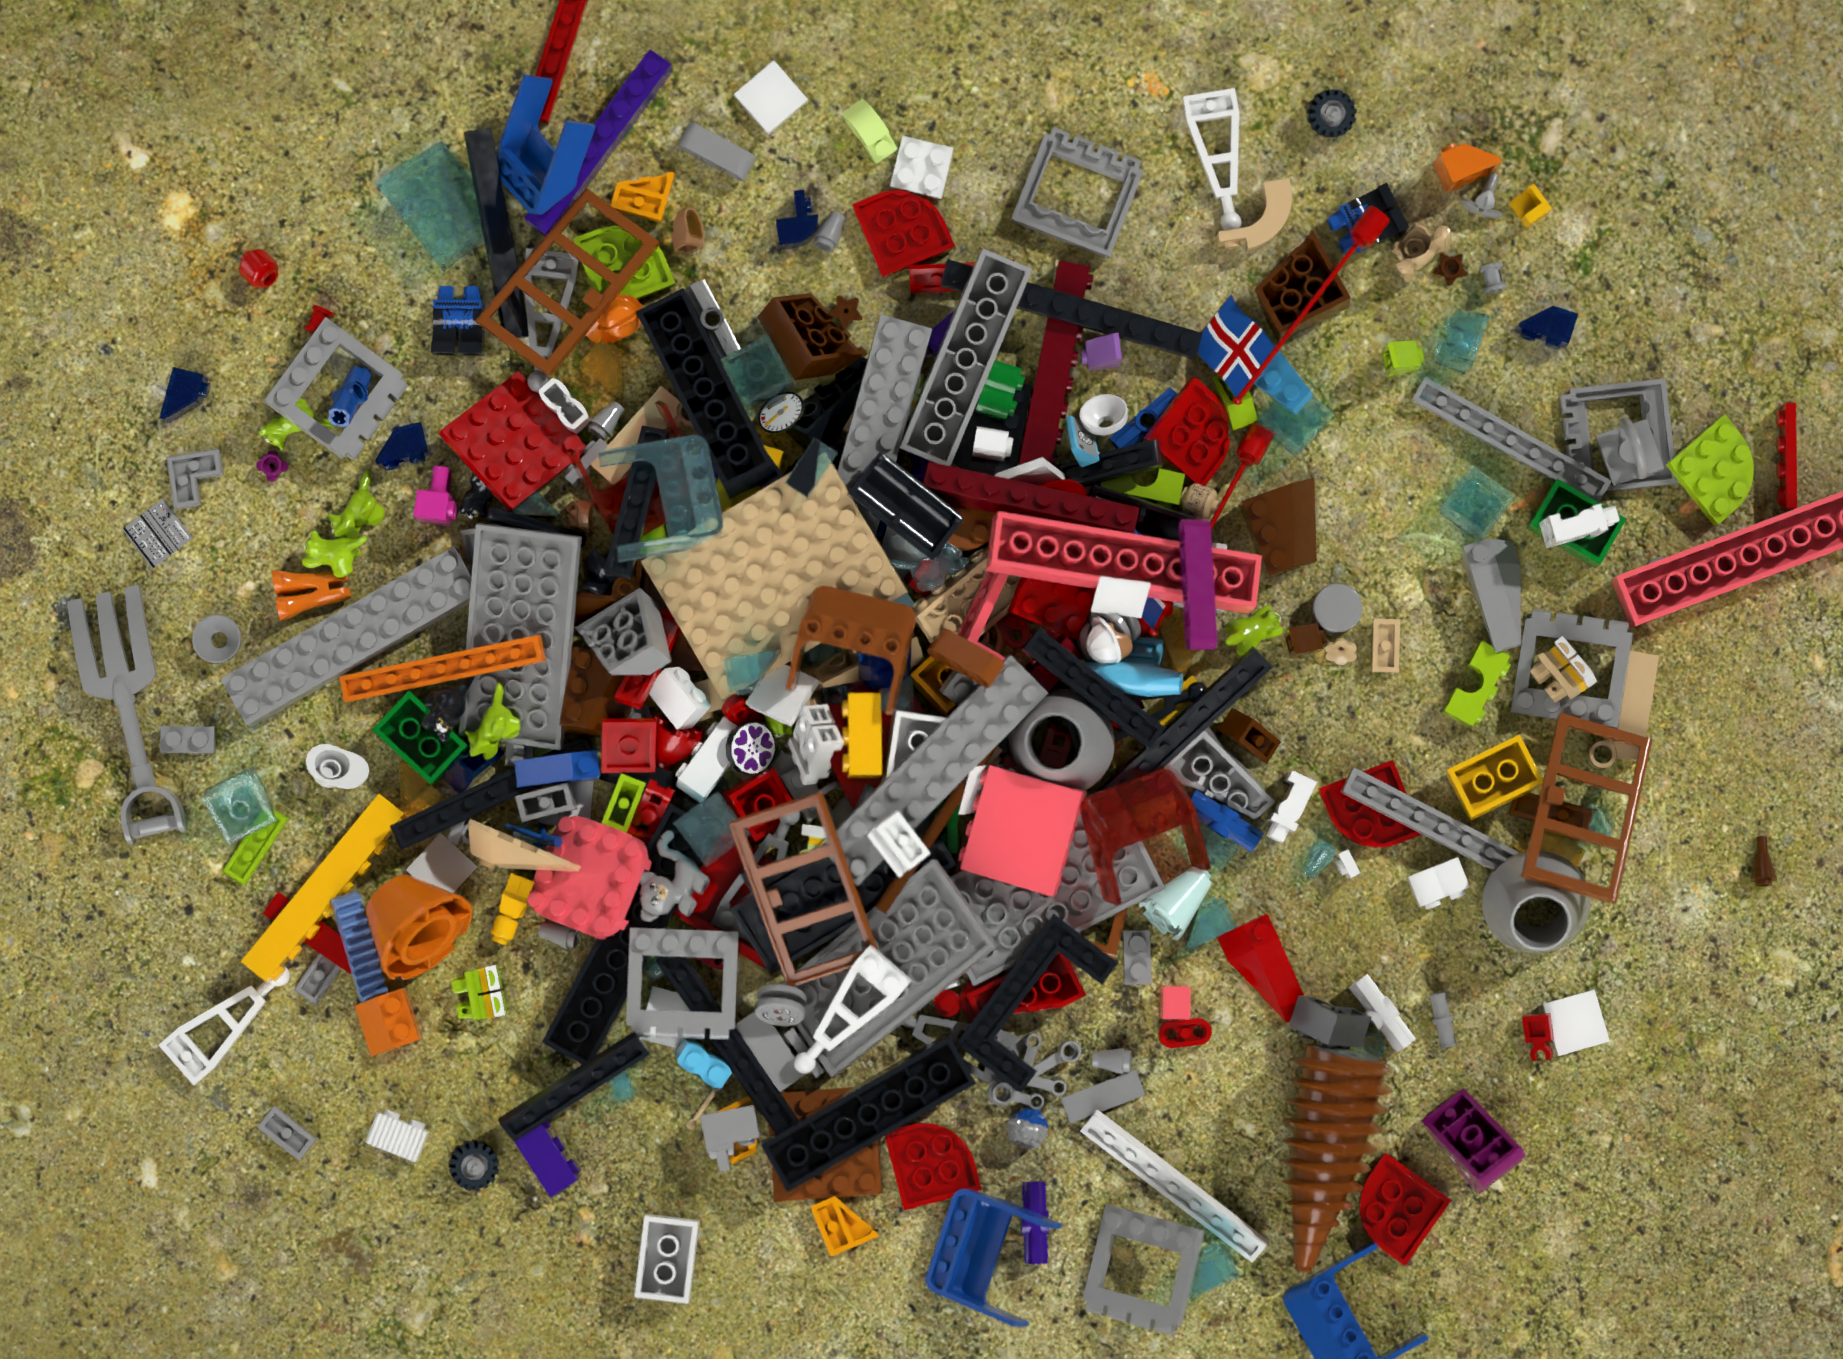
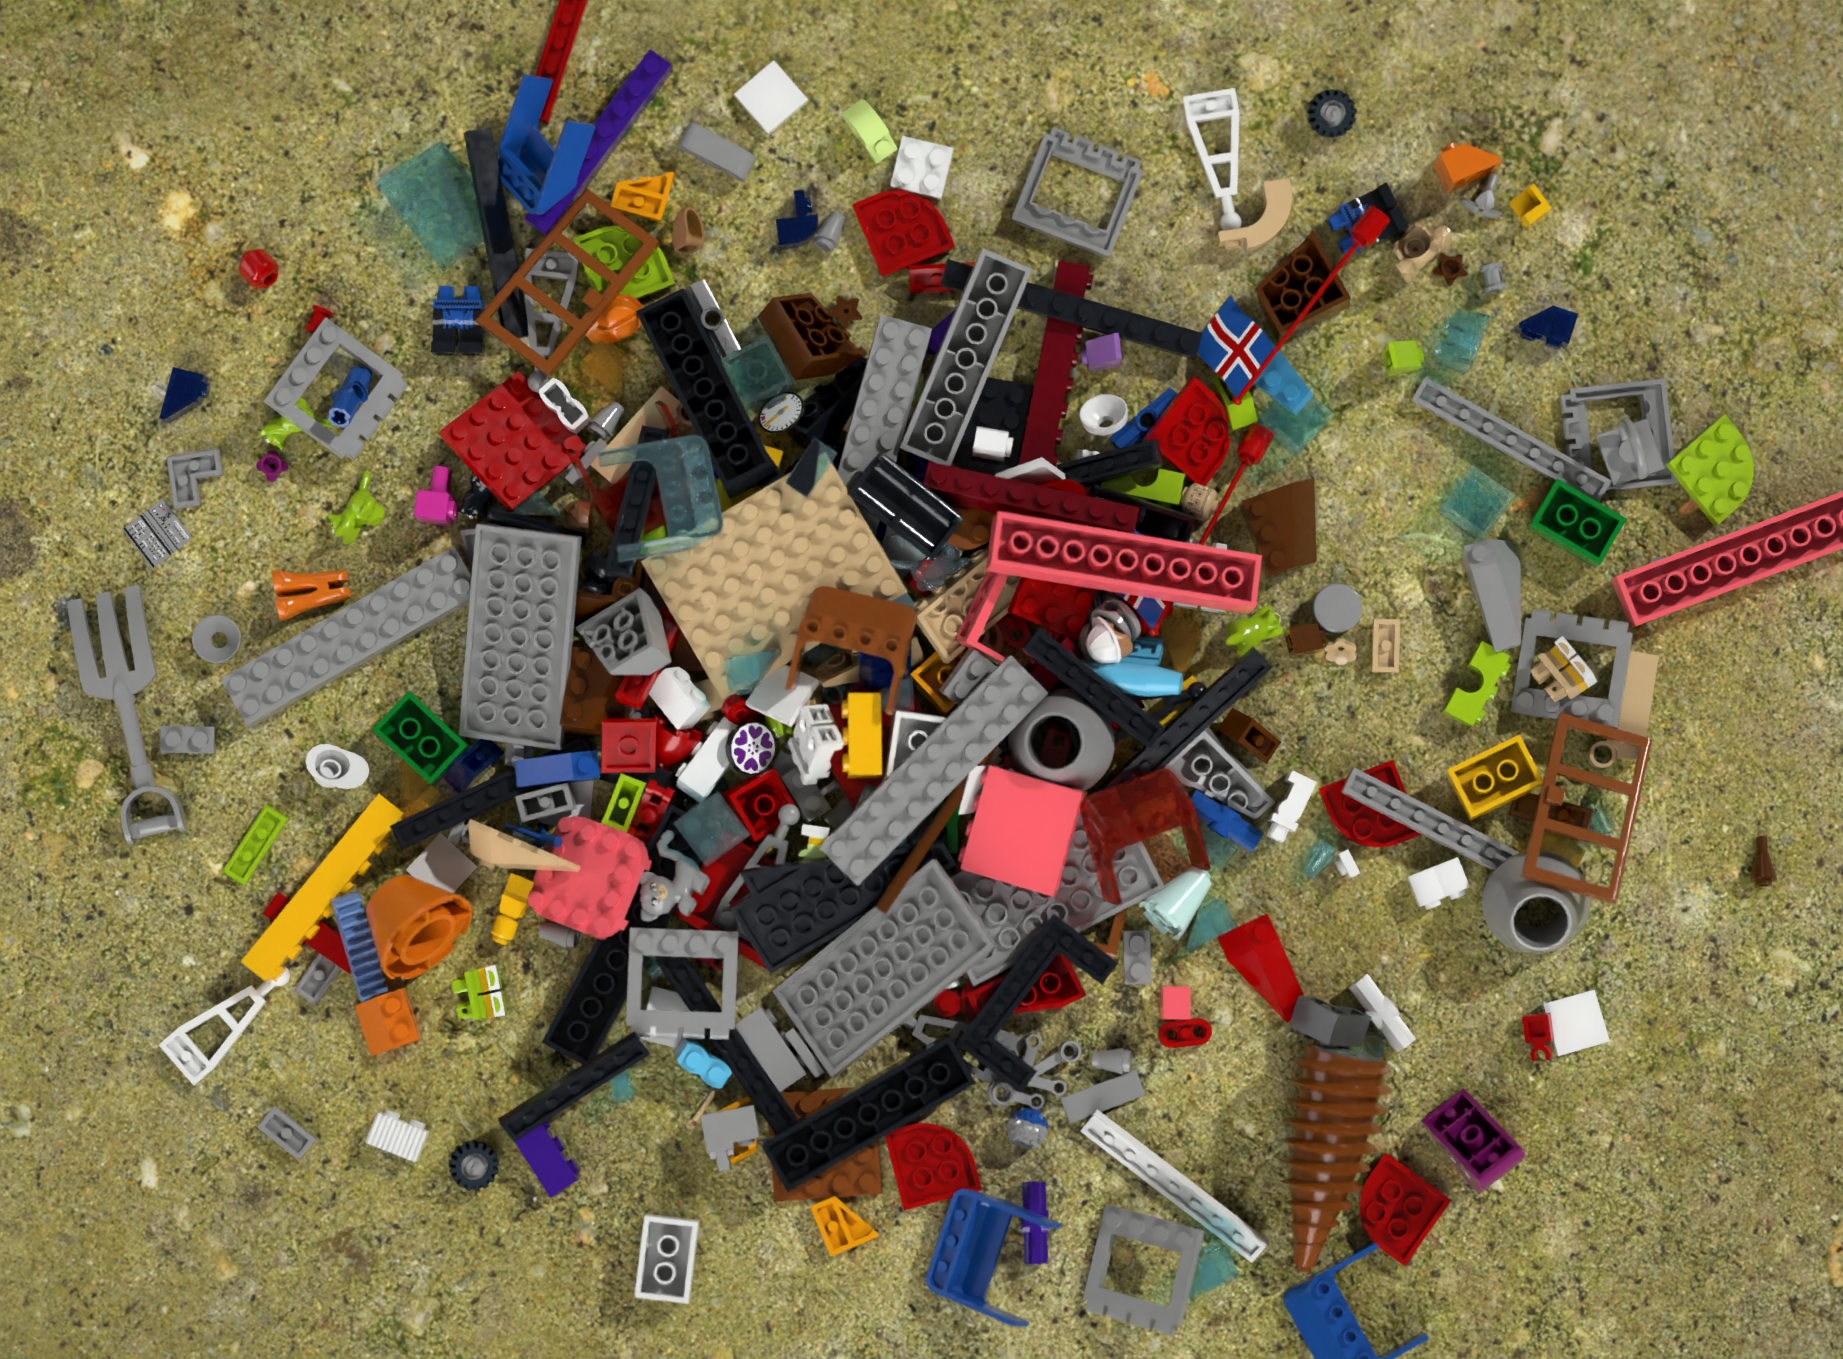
clear light blue slope [203,766,276,844] -> none
lime animal [301,530,367,578] -> none
orange plate [339,634,546,703] -> none
clear blue slope [375,422,432,471] -> none
black animal [422,676,475,743] -> none
lime animal [465,682,521,760] -> none
dark orange door [729,792,879,987] -> none
light grey head [755,984,807,1026] -> none
white plate [794,945,911,1074] -> none
white plate [866,809,931,878] -> none
dark orange beam [927,628,1005,688] -> none
green brick [975,360,1025,421] -> none
slope [1066,415,1099,468] -> none
white sticker [1091,576,1151,618] -> none
magenta beam [1179,519,1217,650] -> none
light grey pin [1429,992,1457,1048] -> none
white hips [1539,504,1620,548] -> none
red plate [1776,403,1797,512] -> none

